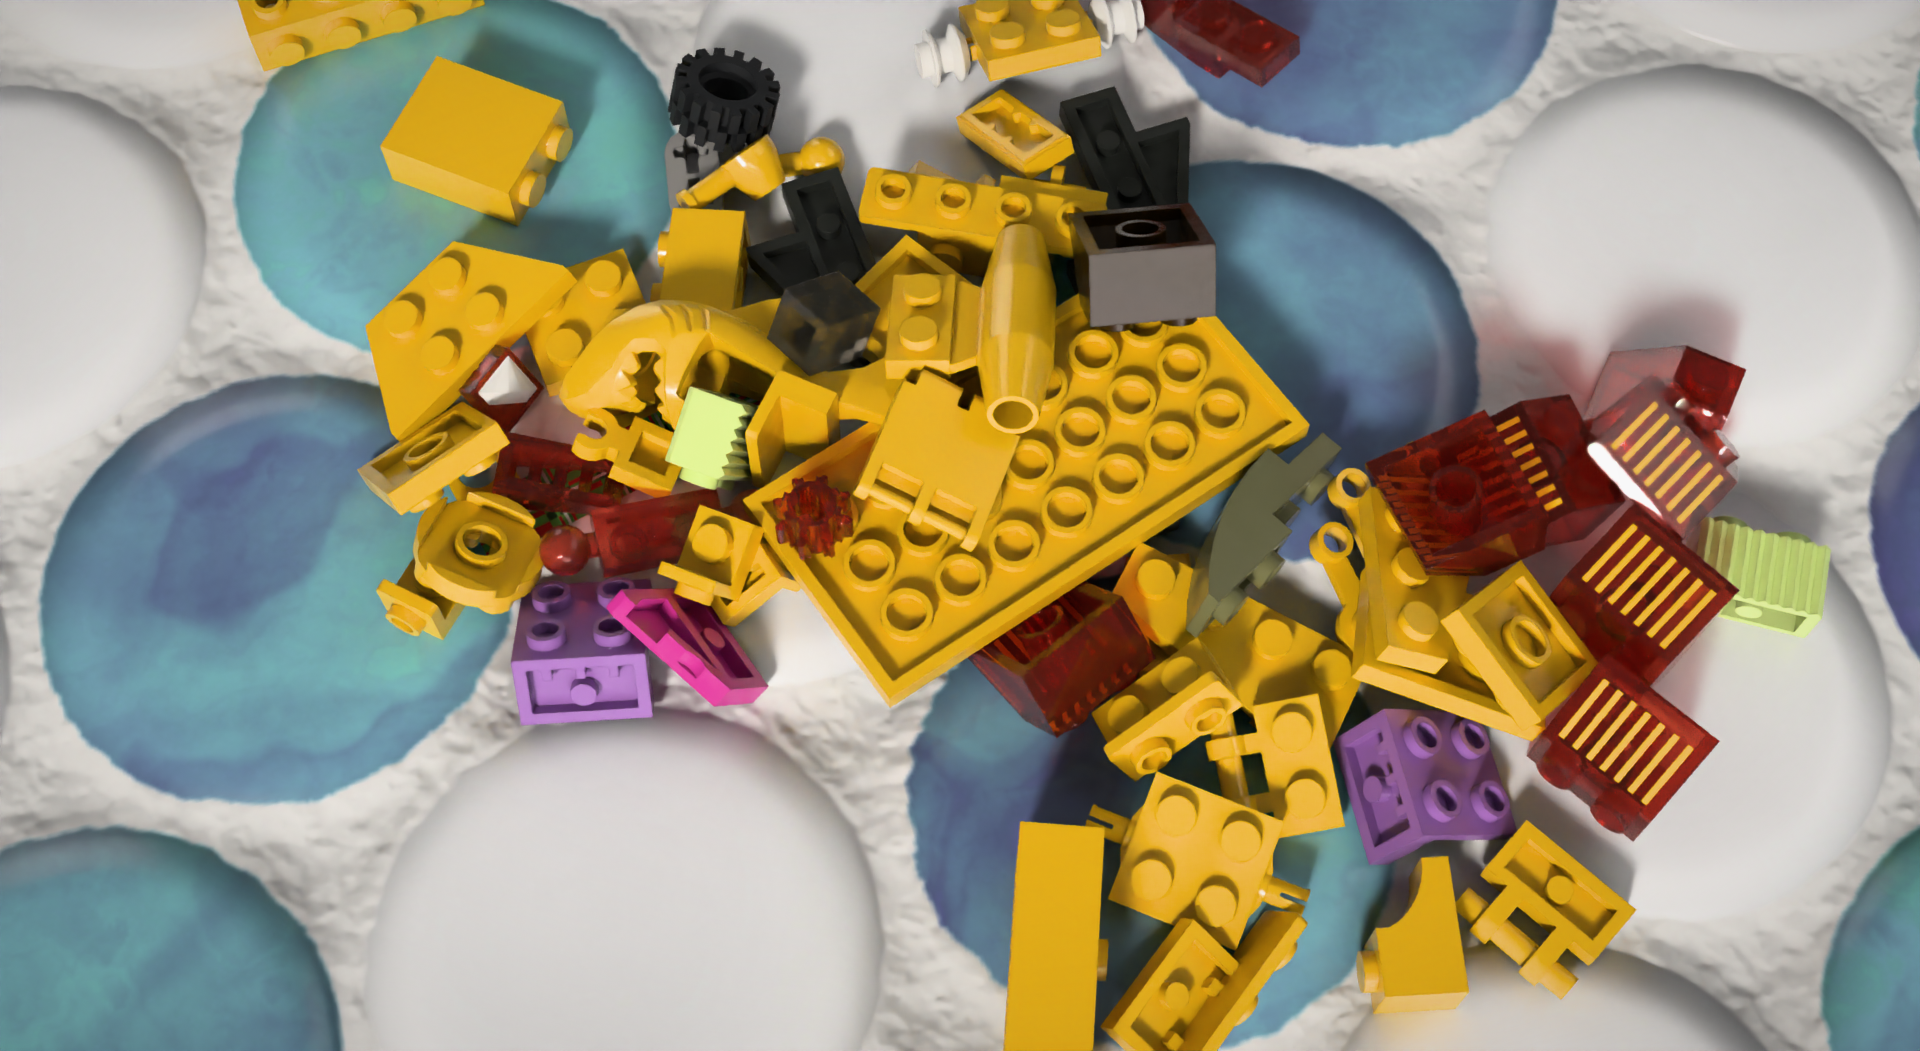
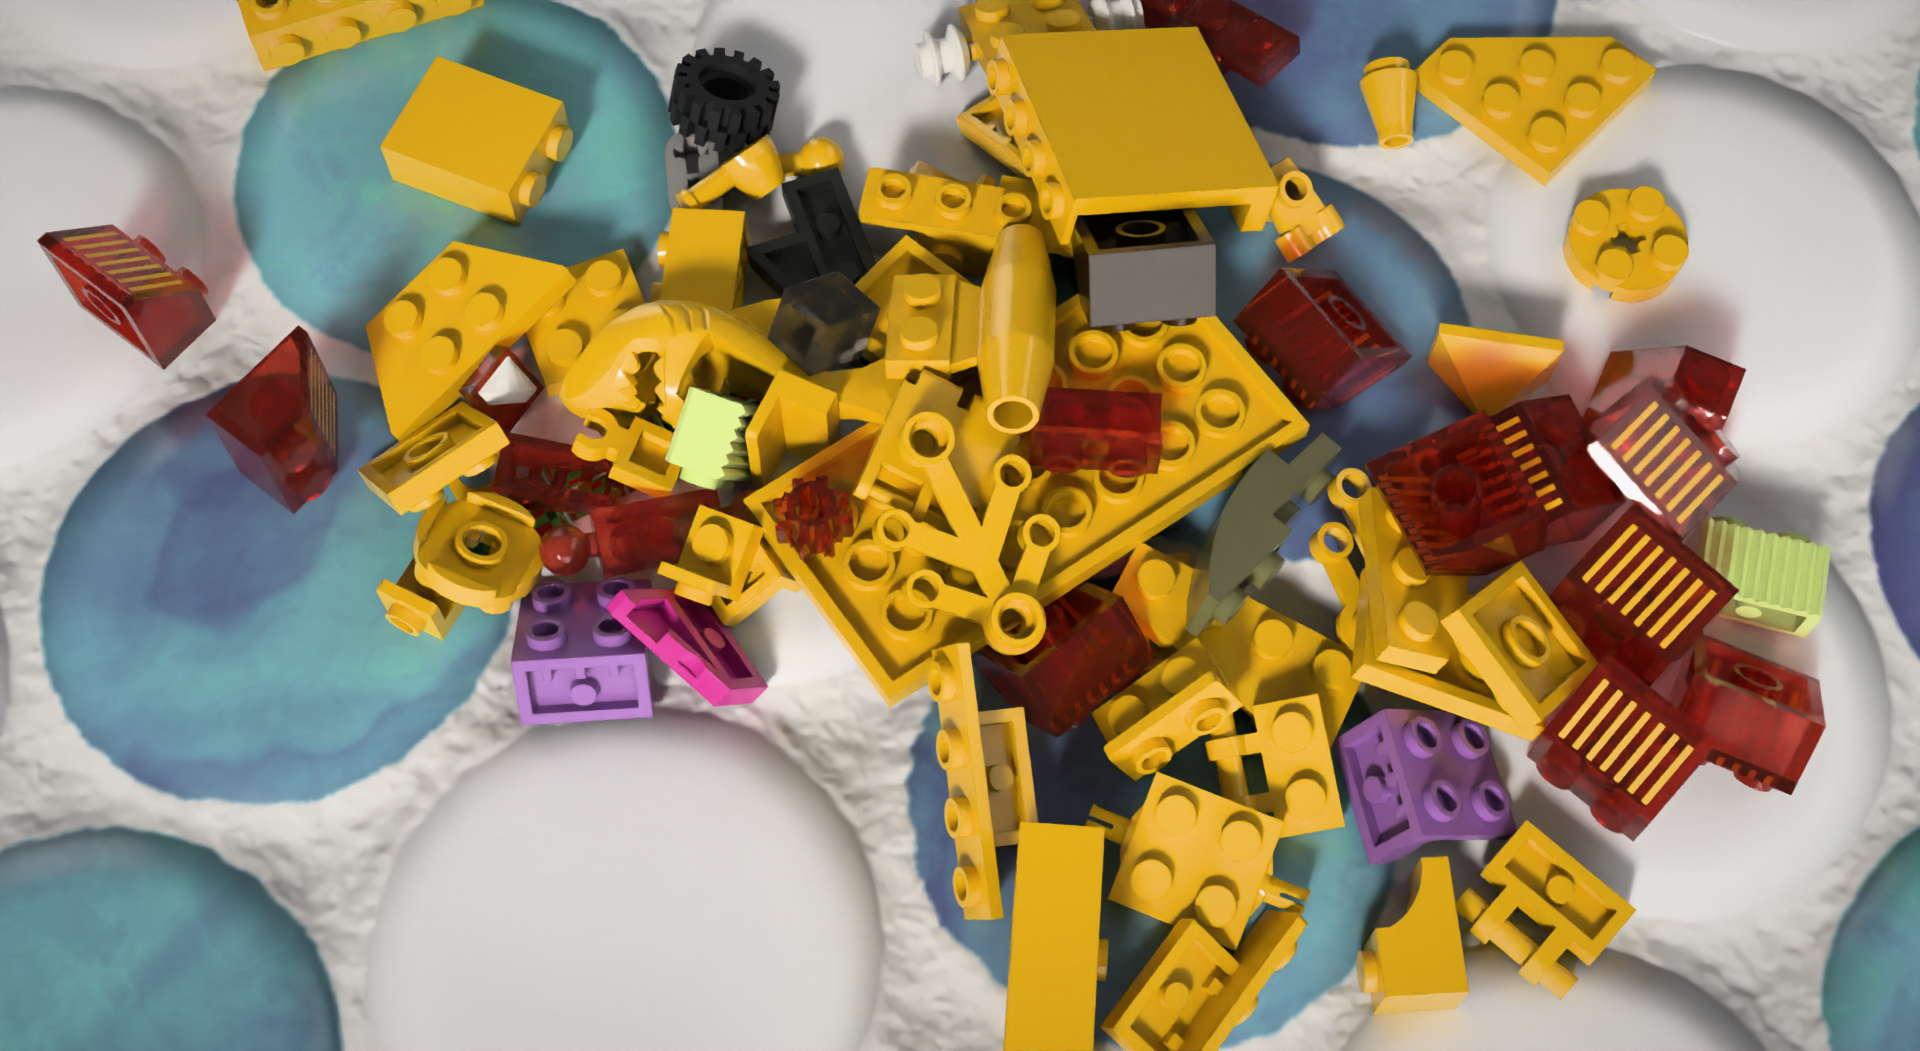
none -> clear red slope [37,224,216,370]
none -> clear red slope [205,325,338,514]
none -> yellow plant [872,411,1061,655]
none -> yellow bracket [928,642,1038,920]
none -> yellow panel [986,27,1280,245]
none -> clear red bracket [1029,387,1163,478]
none -> clear red slope [1233,268,1412,410]
none -> yellow plate [1266,156,1346,263]
none -> yellow cone [1359,57,1417,149]
none -> yellow plate [1414,36,1657,186]
none -> slope [1427,323,1564,425]
none -> yellow plate [1563,186,1689,302]
none -> clear red slope [1661,630,1826,795]

